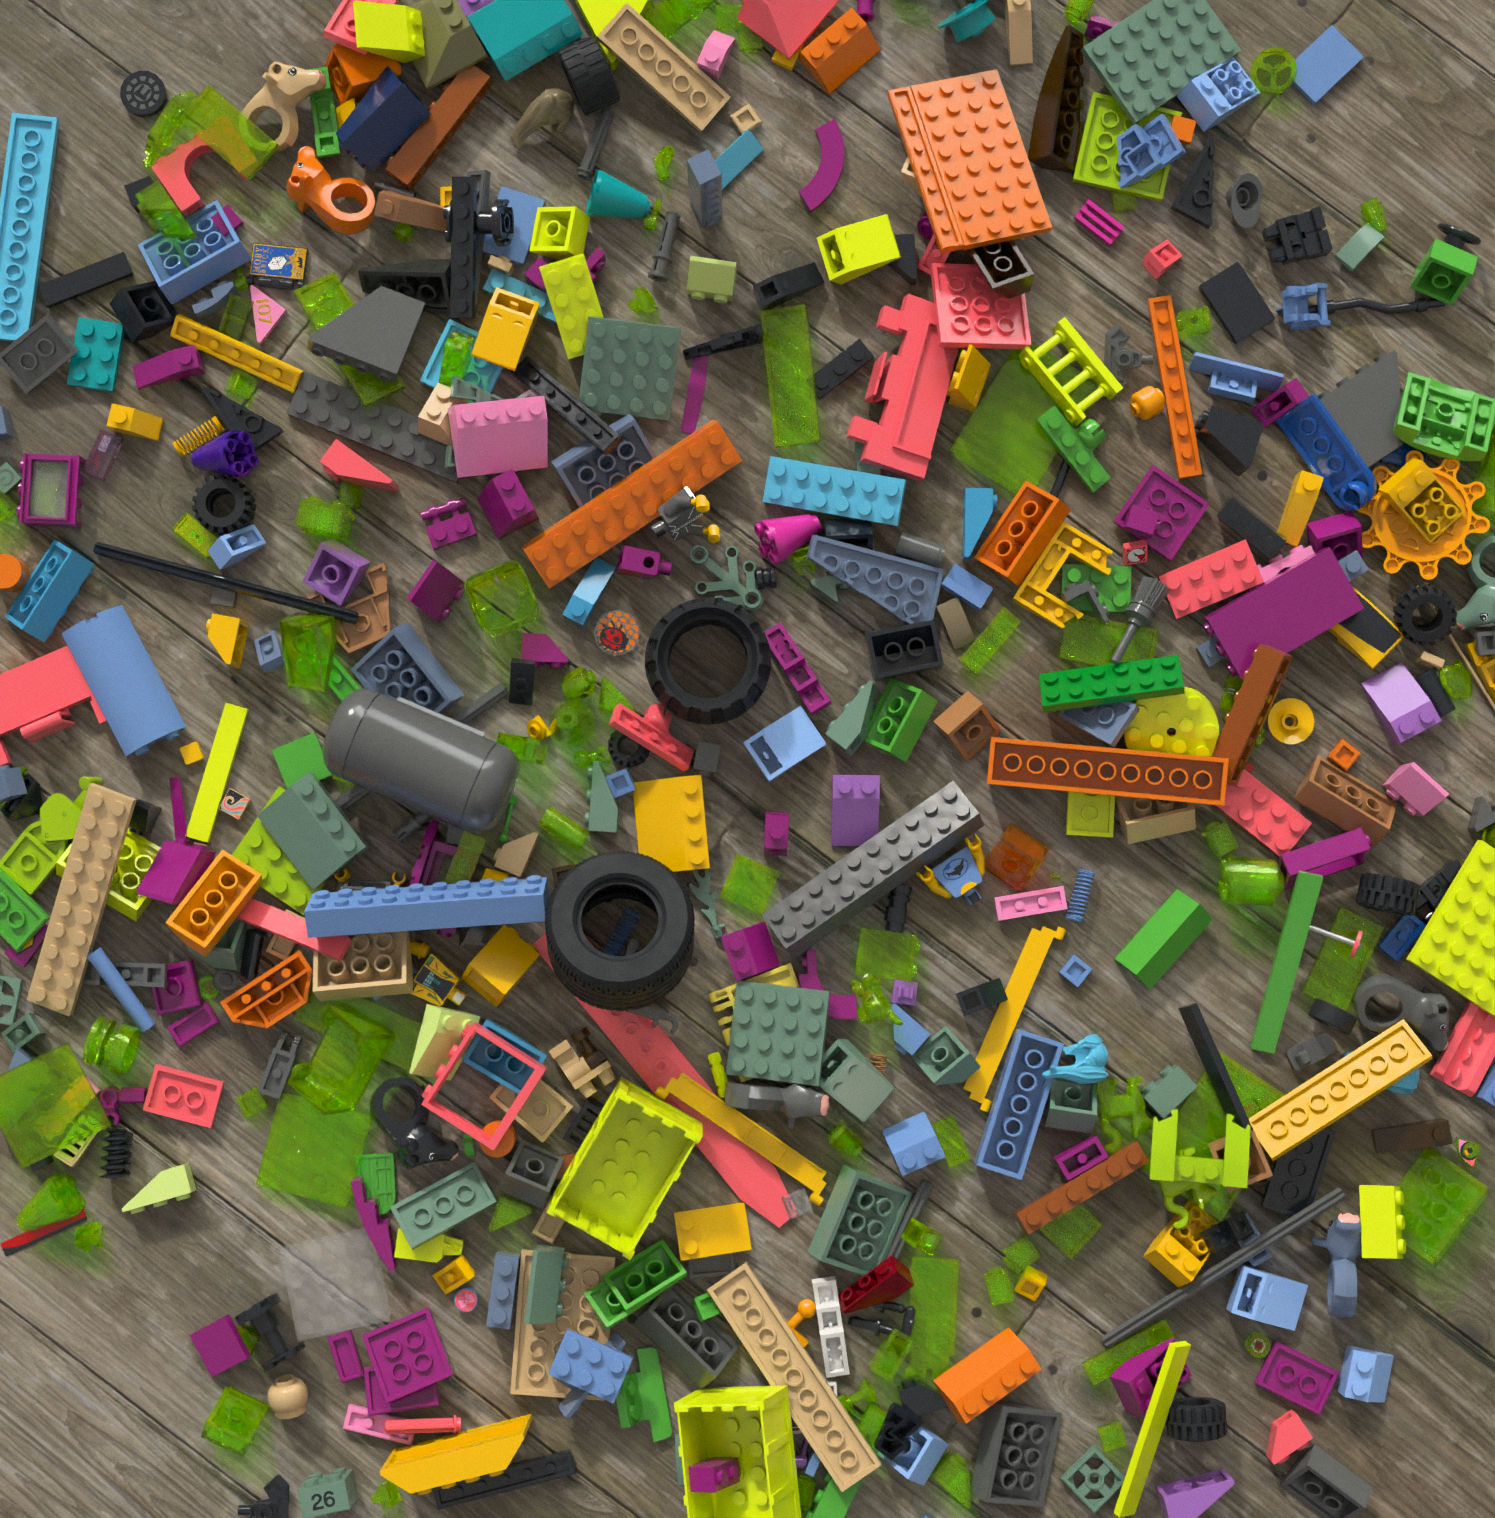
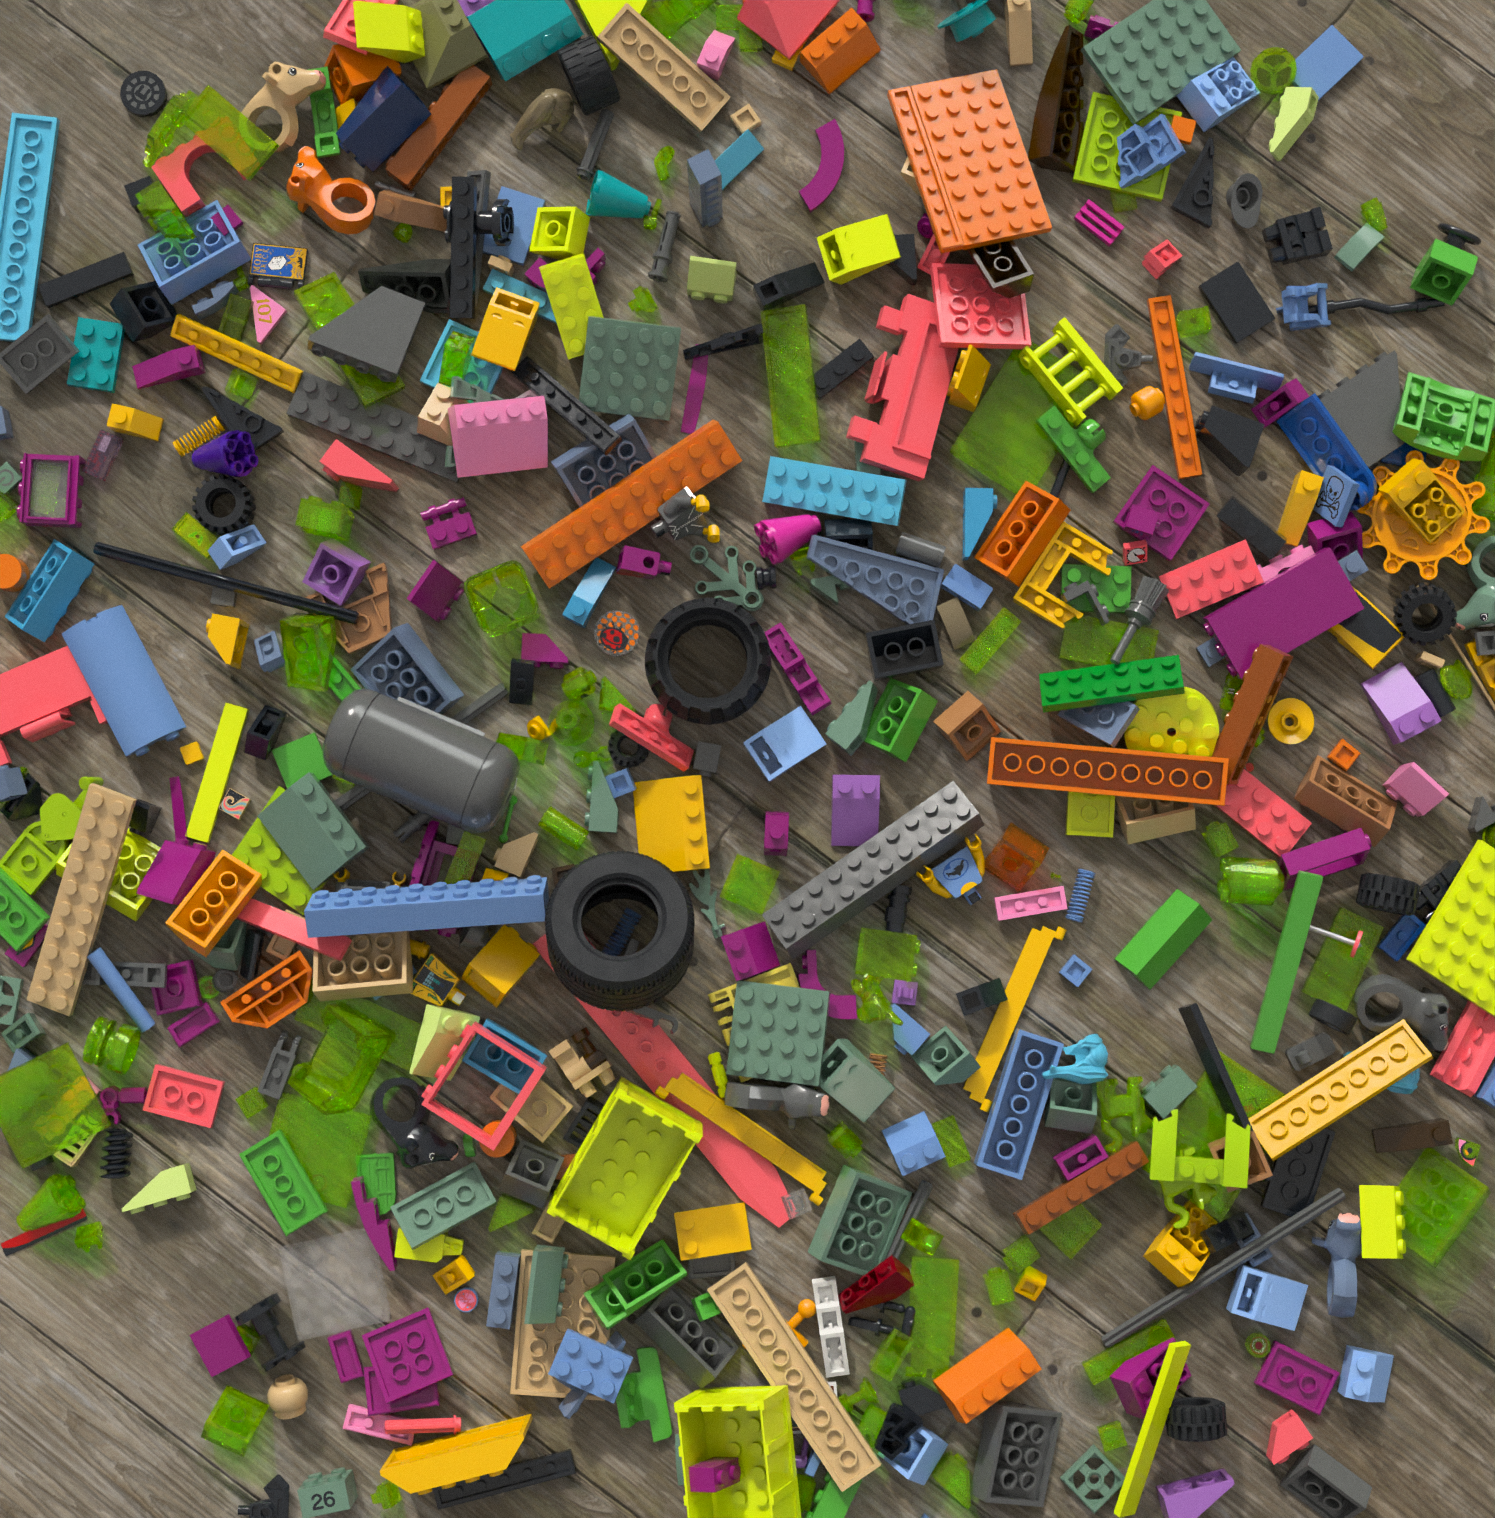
magenta slope [477,468,539,540] -> none
none -> bright green tile [239,1129,328,1236]
none -> black slope [244,705,287,761]
none -> yellowish green slope [1269,87,1319,161]
none -> medium blue tile [1313,465,1360,527]

